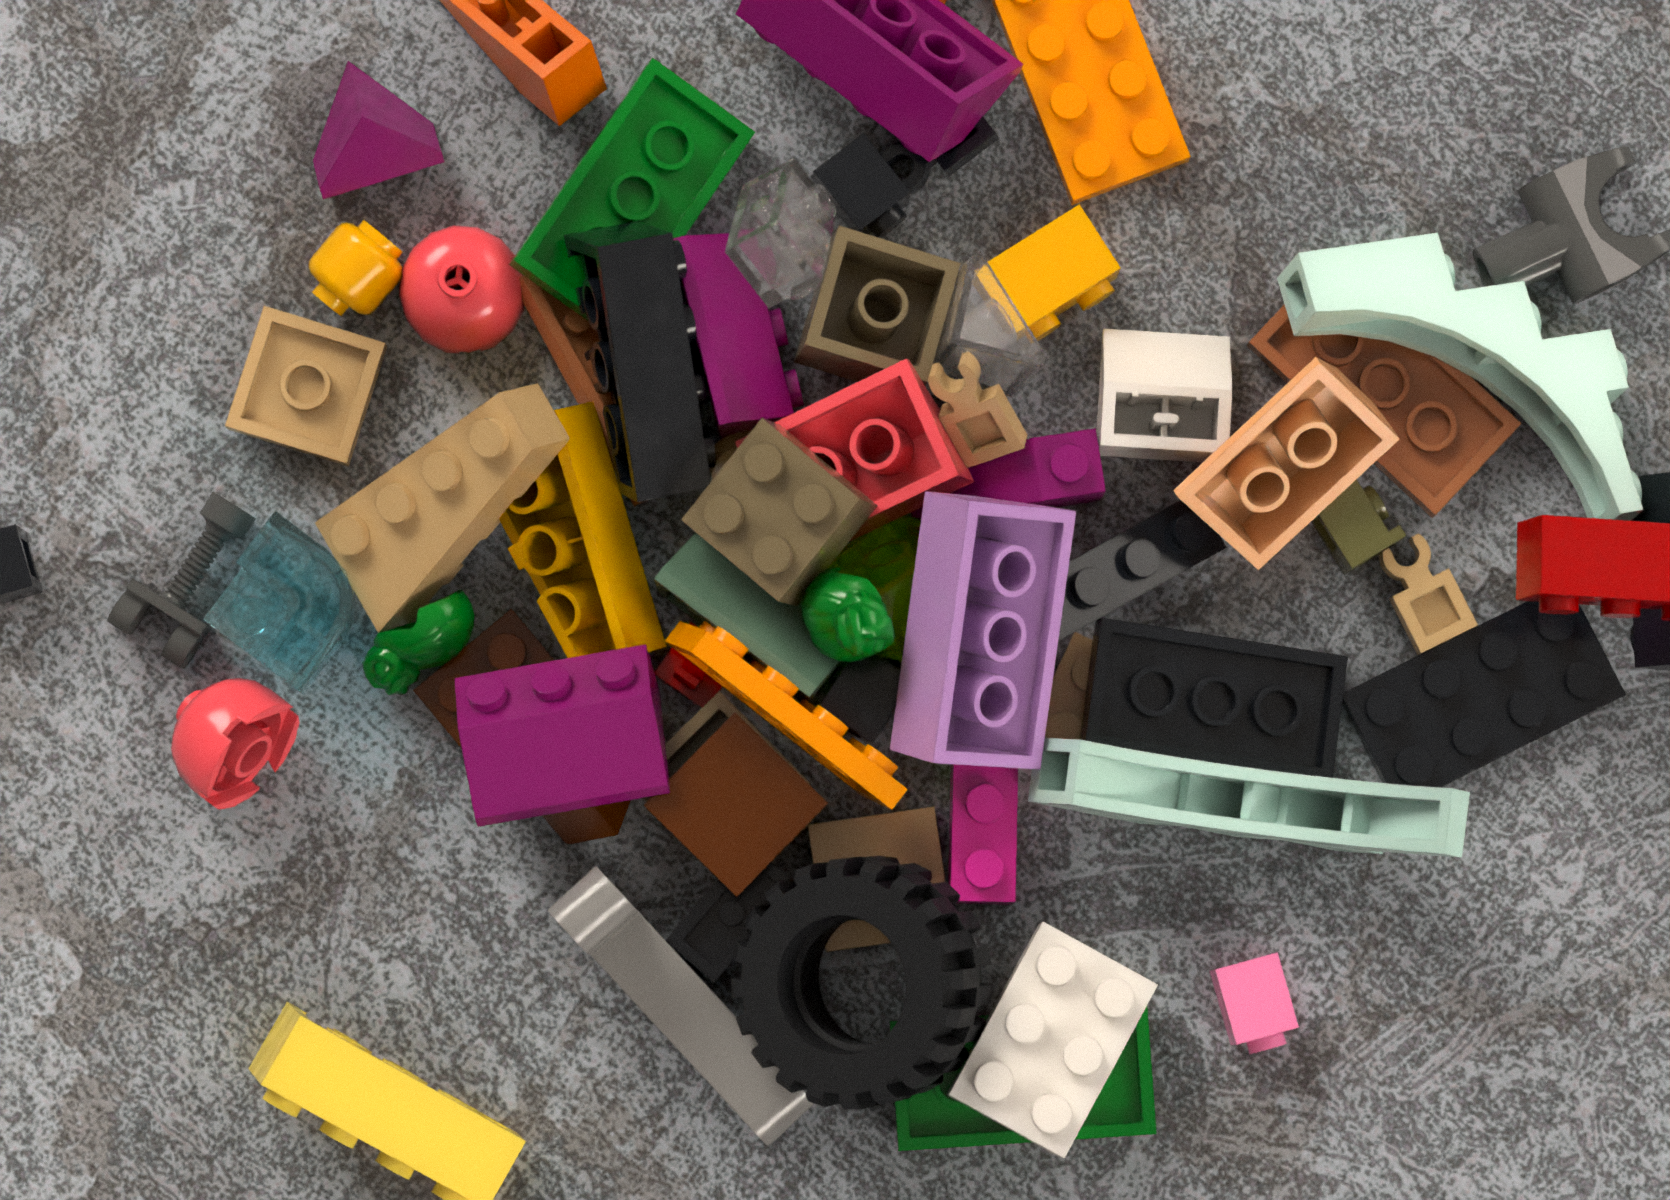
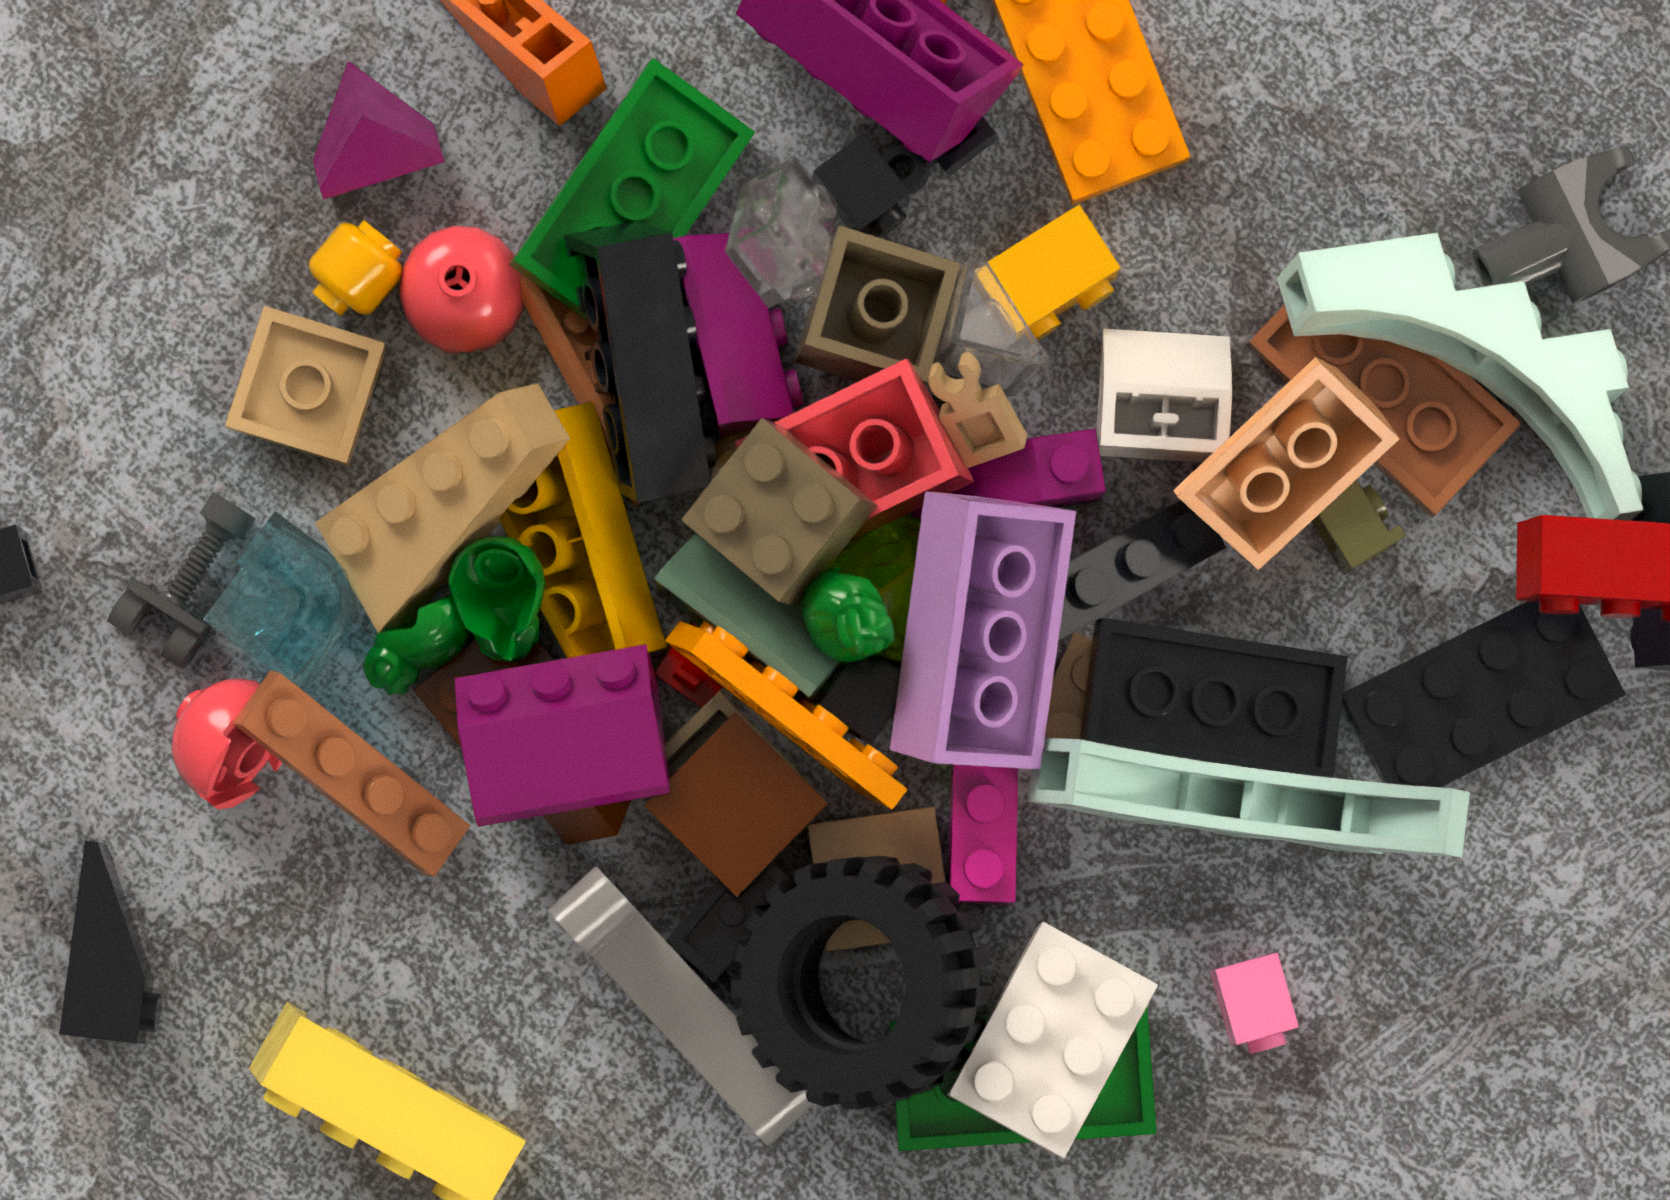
tan plate [1379,533,1478,655] -> none
none -> black slope [59,841,162,1044]
none -> nougat plate [233,671,471,877]
none -> green hair [448,536,545,663]

